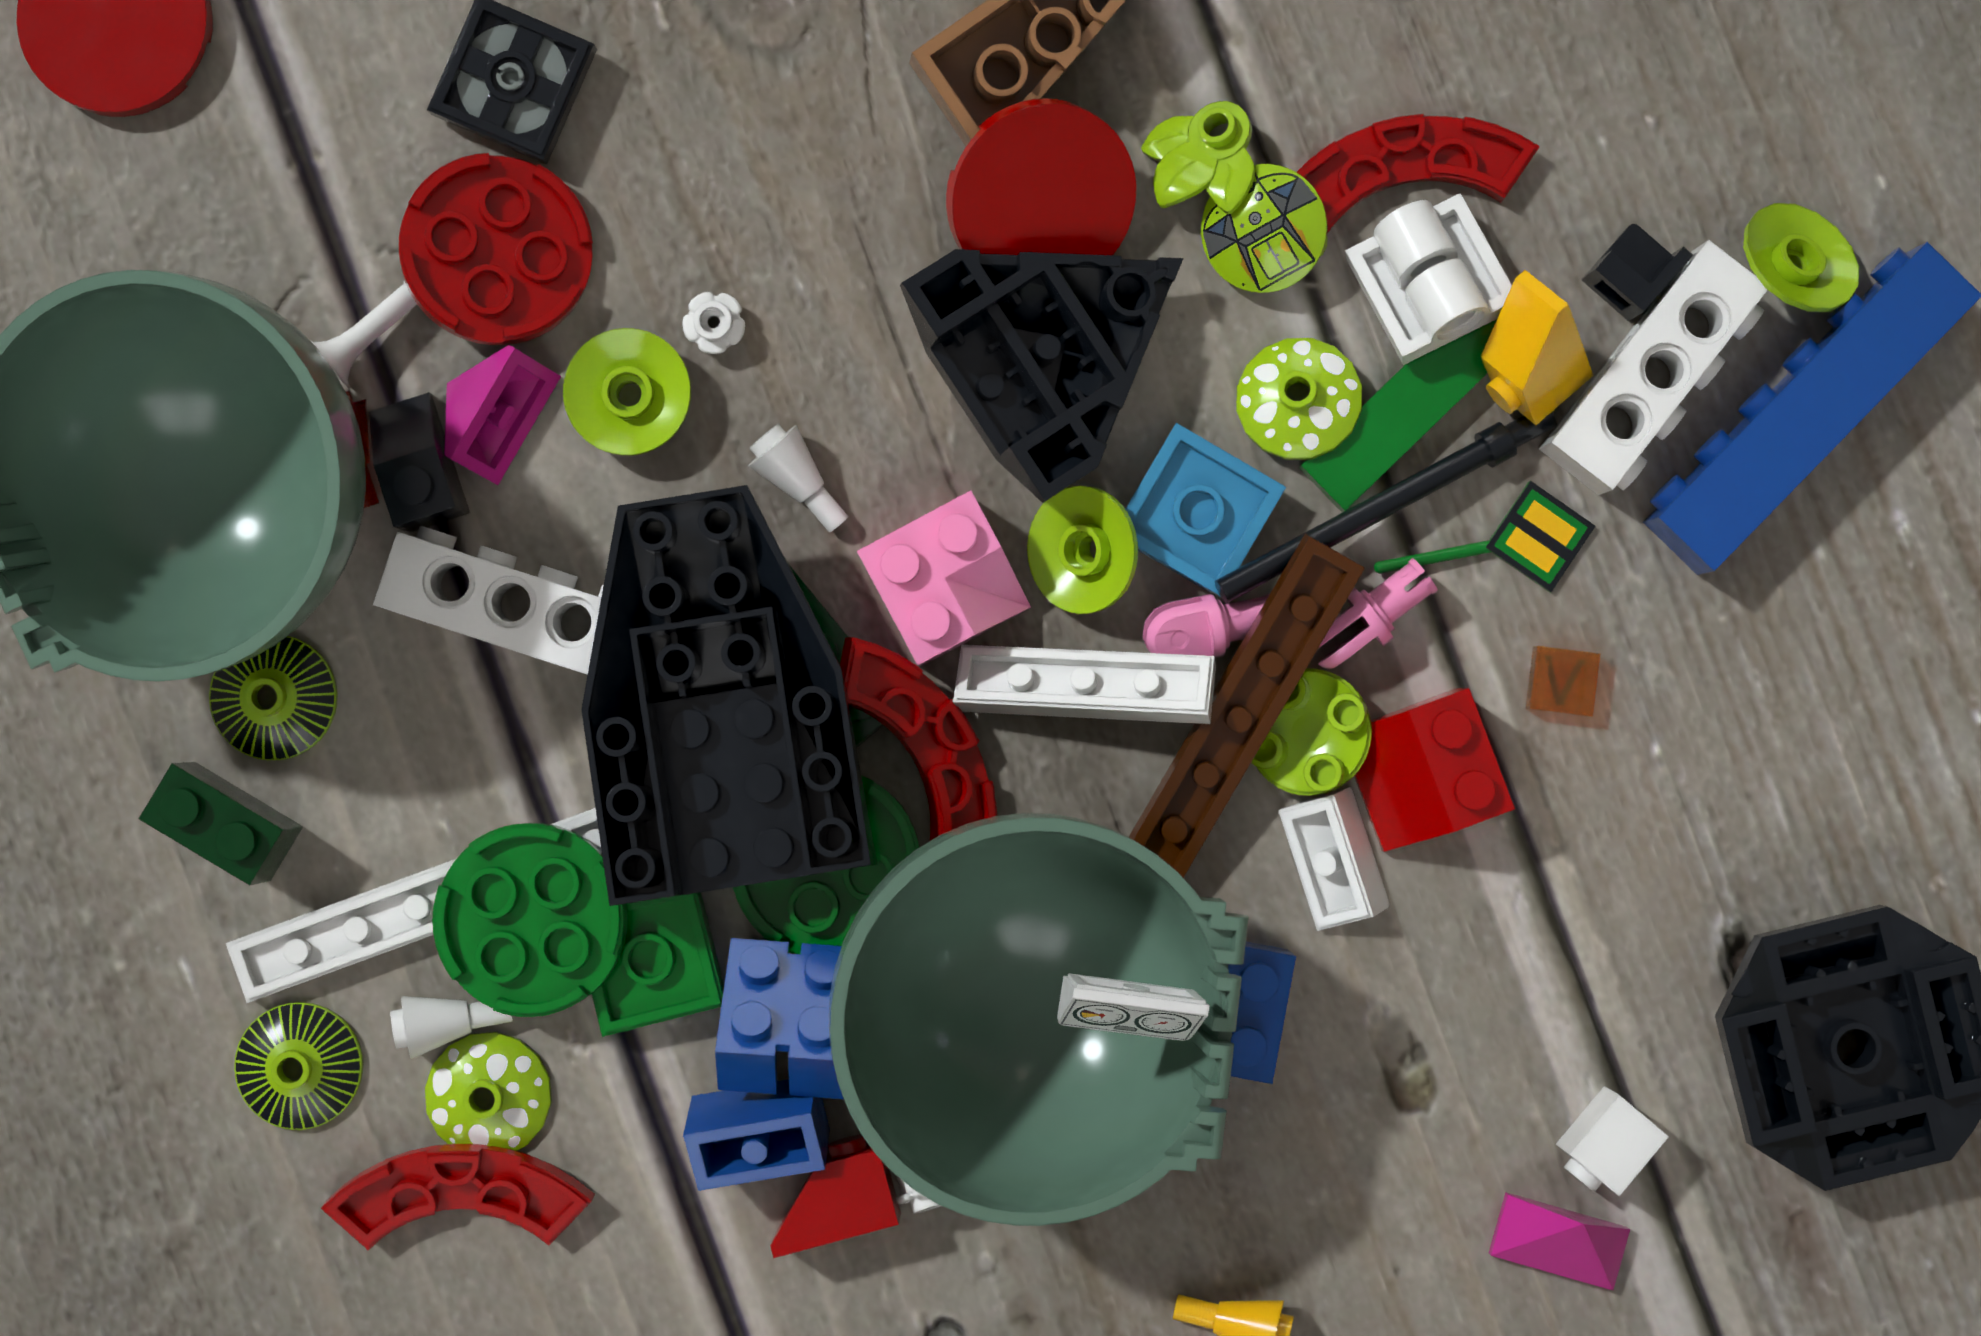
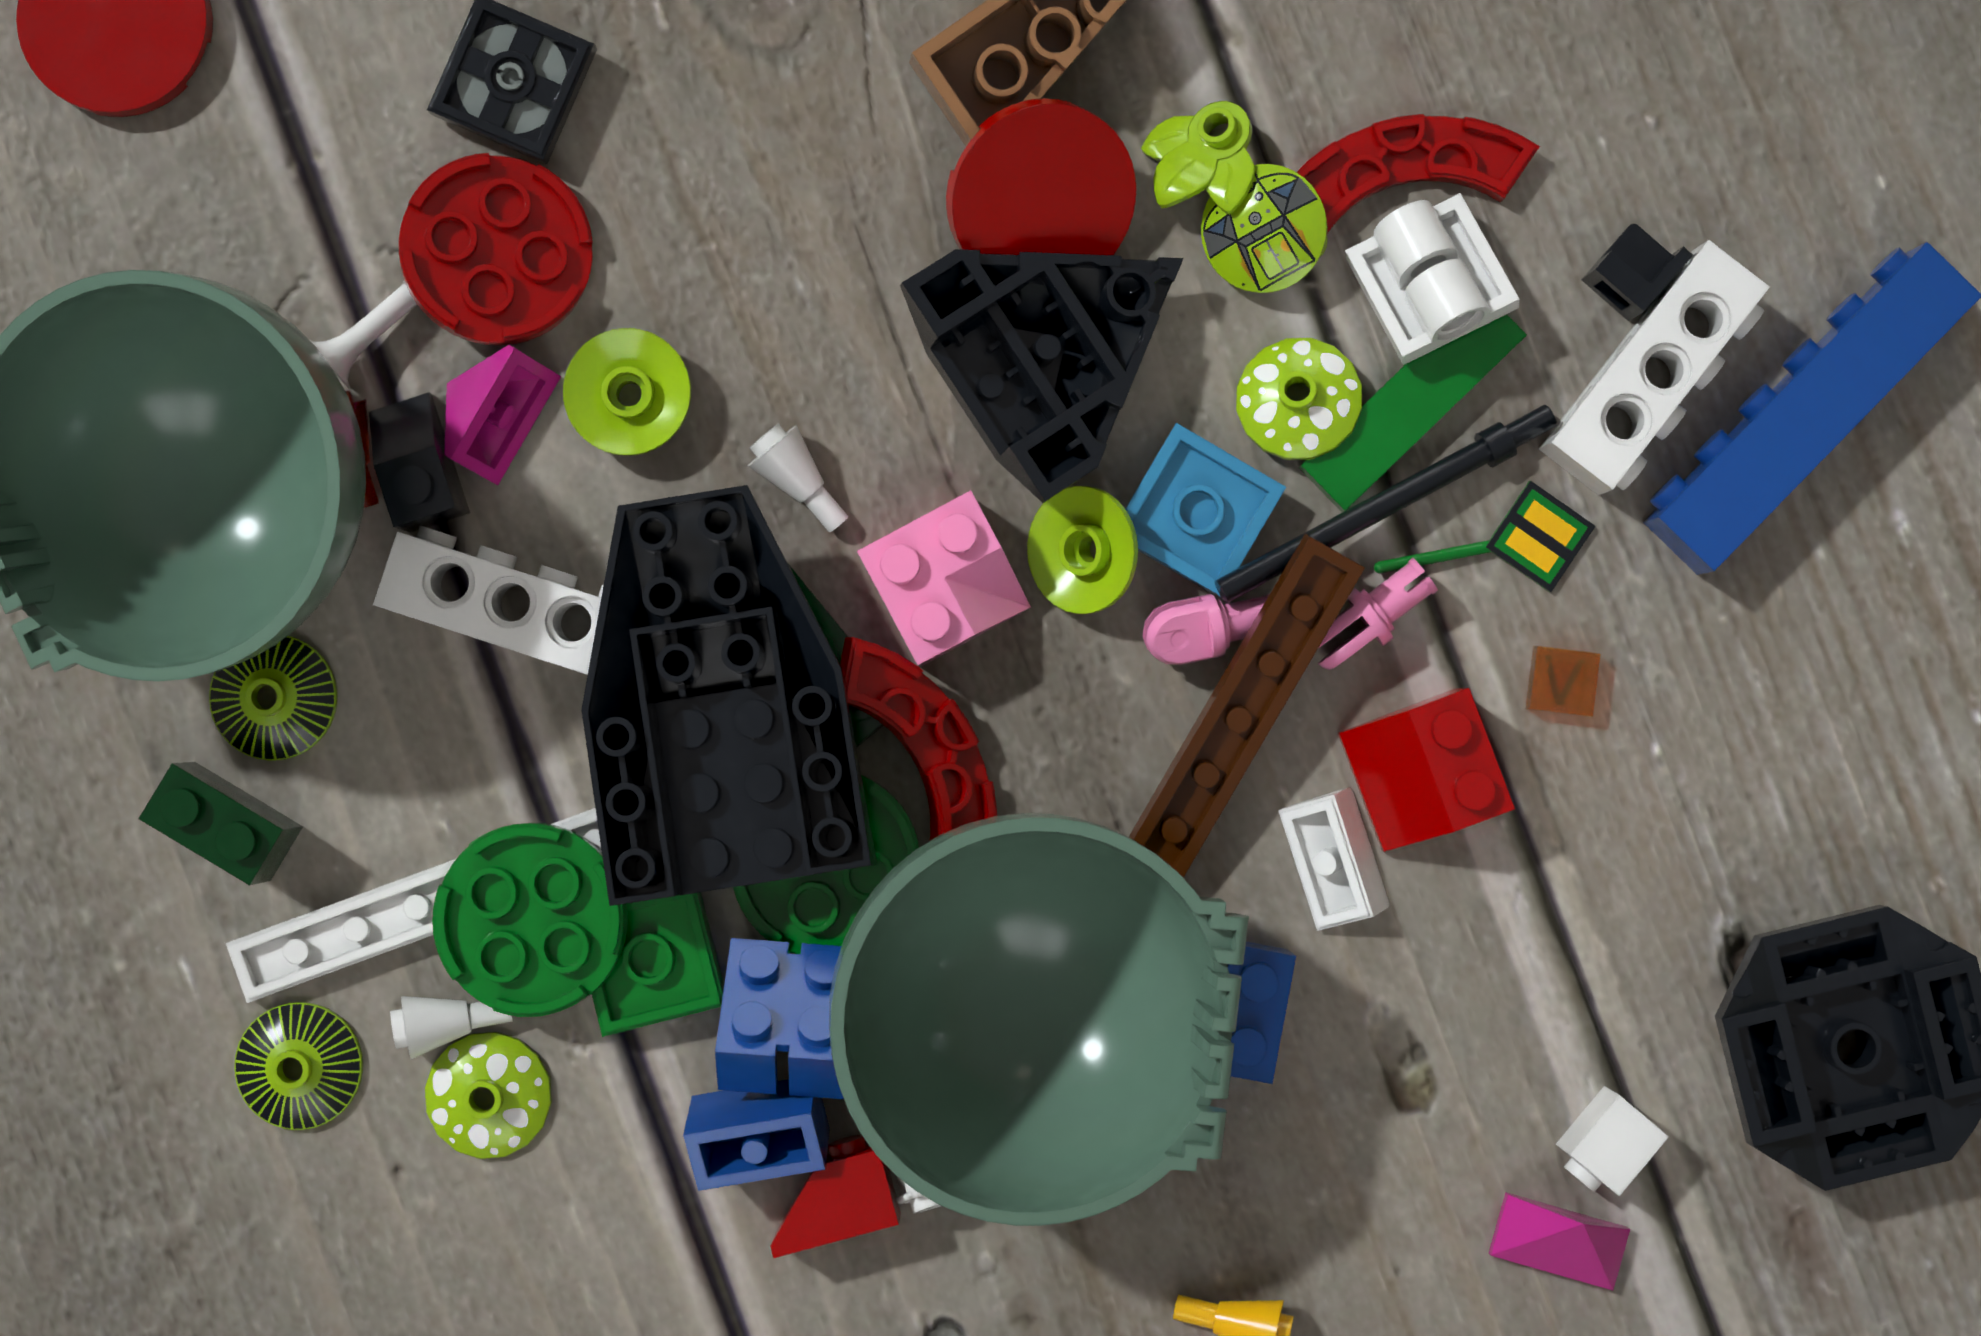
red tile [321,1143,595,1250] -> none
white plate [682,292,745,354] -> none
white tile [953,645,1216,724] -> none
white slope [1057,973,1210,1041] -> none
lime dish [1251,668,1372,796] -> none
yellow slope [1481,270,1594,425] -> none
lime dish [1743,203,1859,312] -> none

